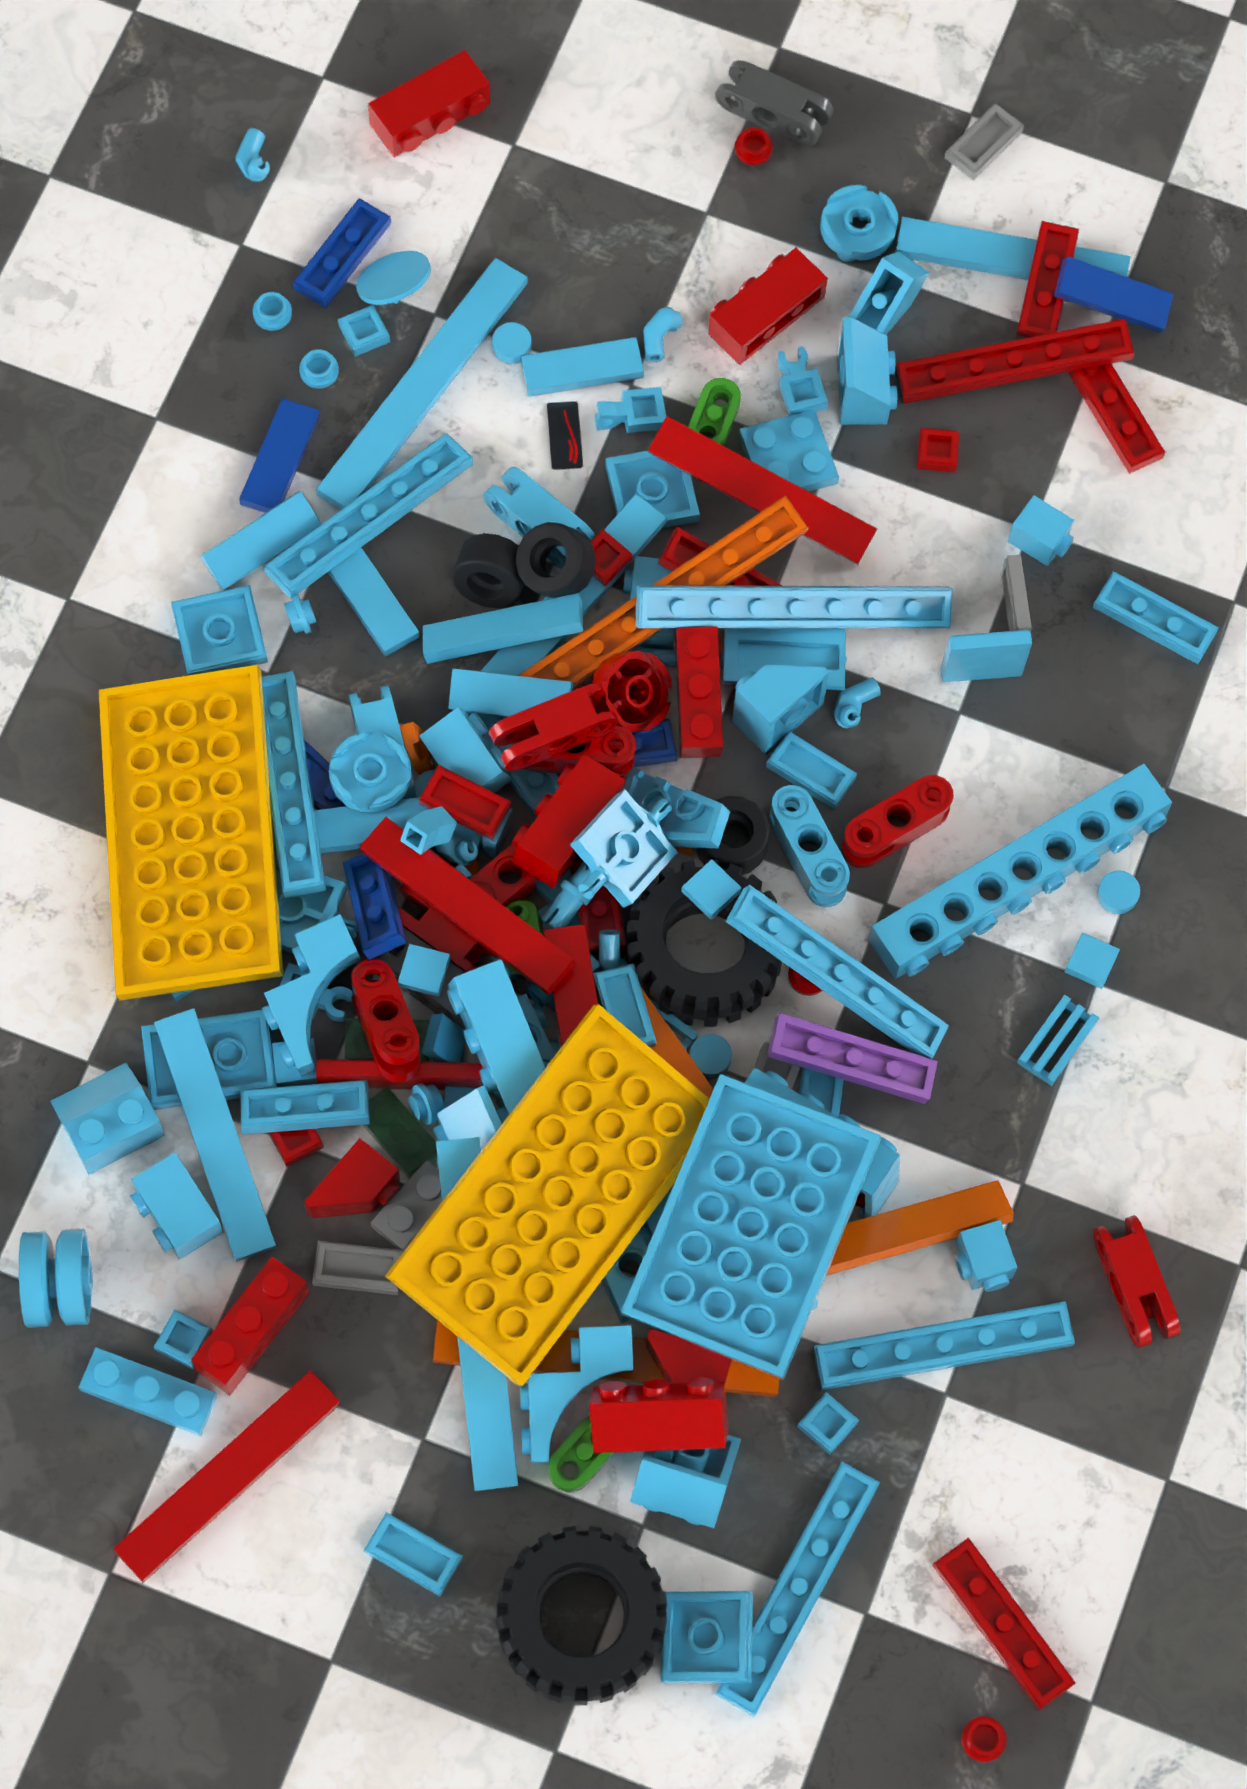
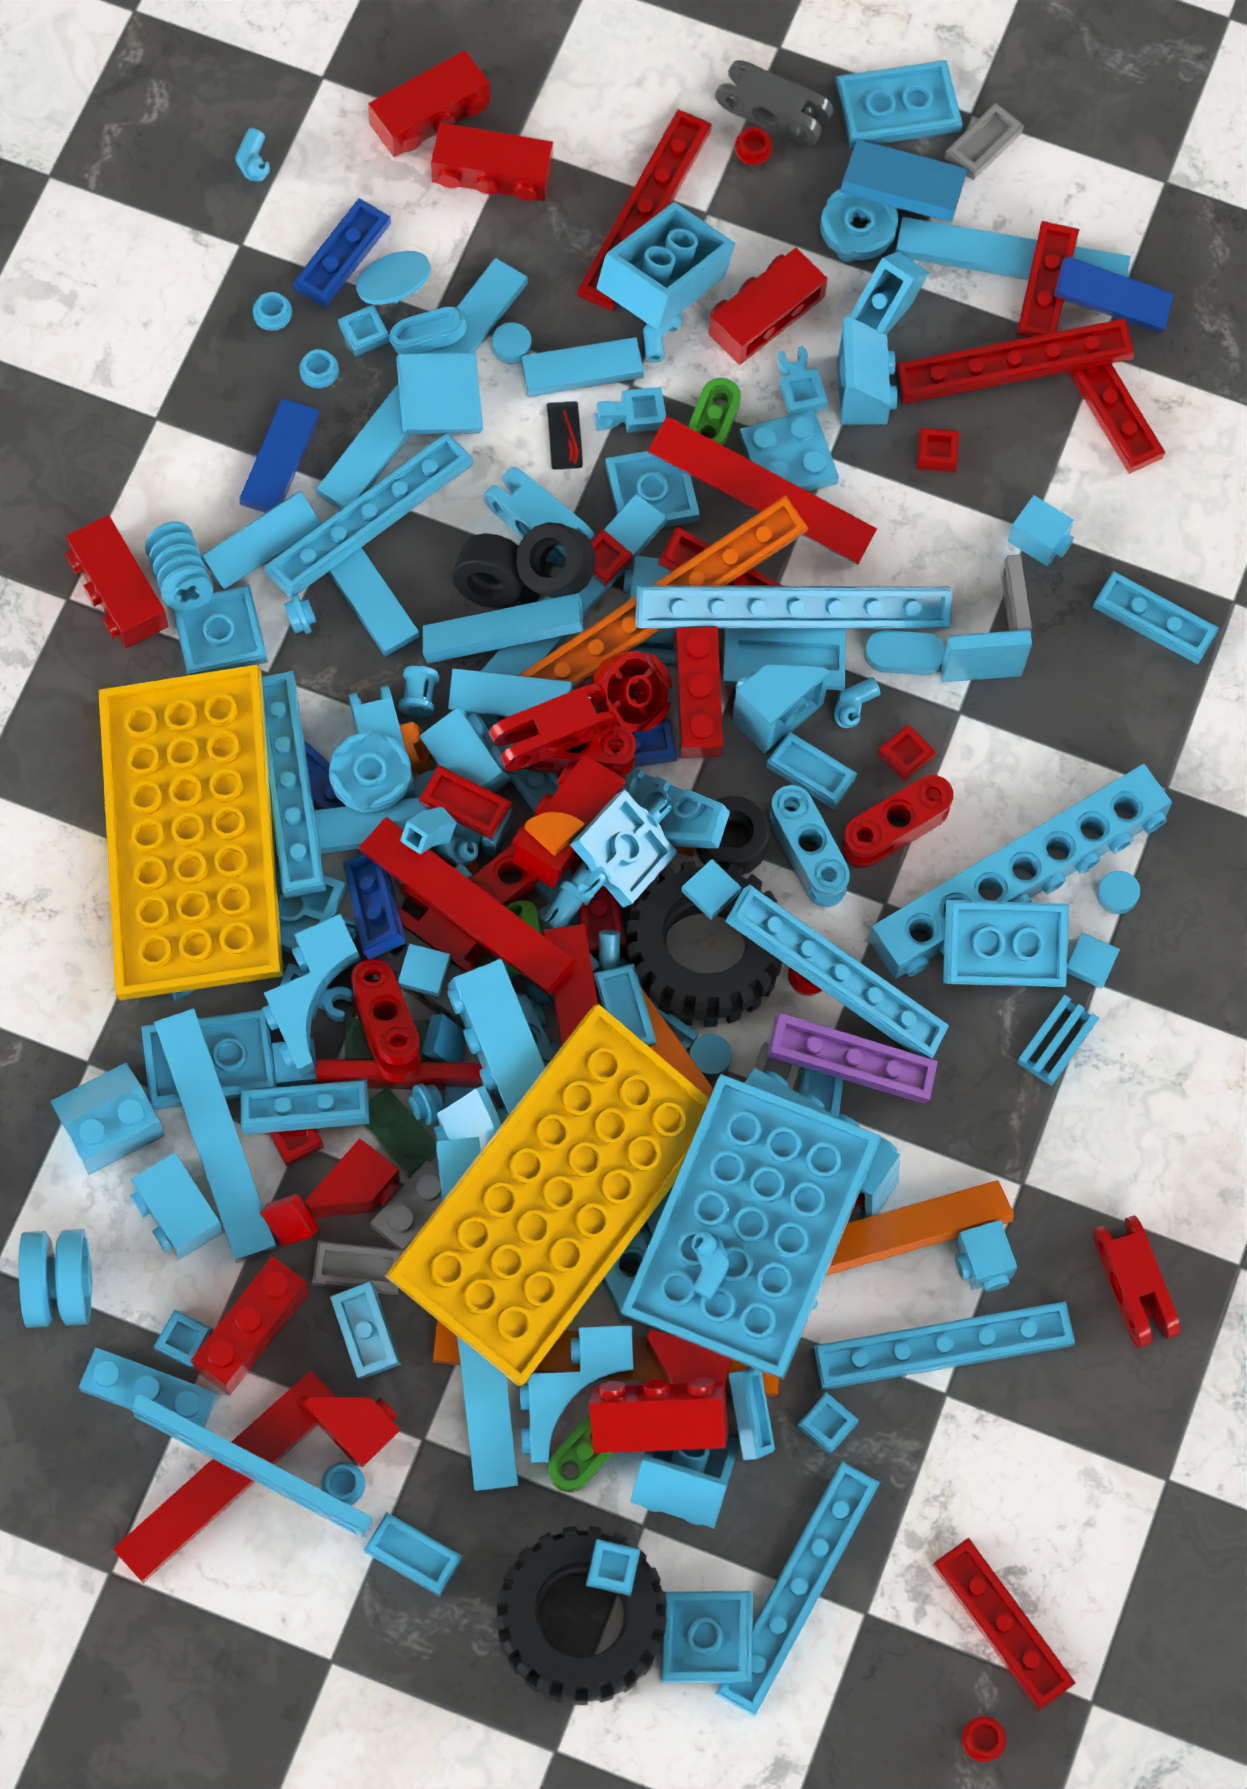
none -> red brick [64,514,169,649]
none -> medium azure tile [131,1394,373,1538]
none -> medium azure piece [145,521,213,611]
none -> red tile [260,1193,320,1247]
none -> red slope [297,1396,401,1467]
none -> medium azure plate [321,1462,365,1506]
none -> medium azure plate [330,1281,401,1380]
none -> medium azure tile [389,307,467,354]
none -> medium azure tile [396,353,483,434]
none -> medium azure bush [398,666,440,718]
none -> red brick [431,123,553,201]
none -> orange tile [524,812,585,856]
none -> red tile [578,109,712,311]
none -> medium azure tile [587,1539,640,1596]
none -> medium azure brick [596,202,736,330]
none -> medium azure arm [692,1231,729,1300]
none -> medium azure tile [728,1366,775,1460]
none -> medium azure tile [835,60,963,148]
none -> dark azure tile [840,139,968,222]
none -> medium azure tile [865,630,946,675]
none -> red tile [877,724,936,782]
none -> medium azure tile [943,900,1069,987]

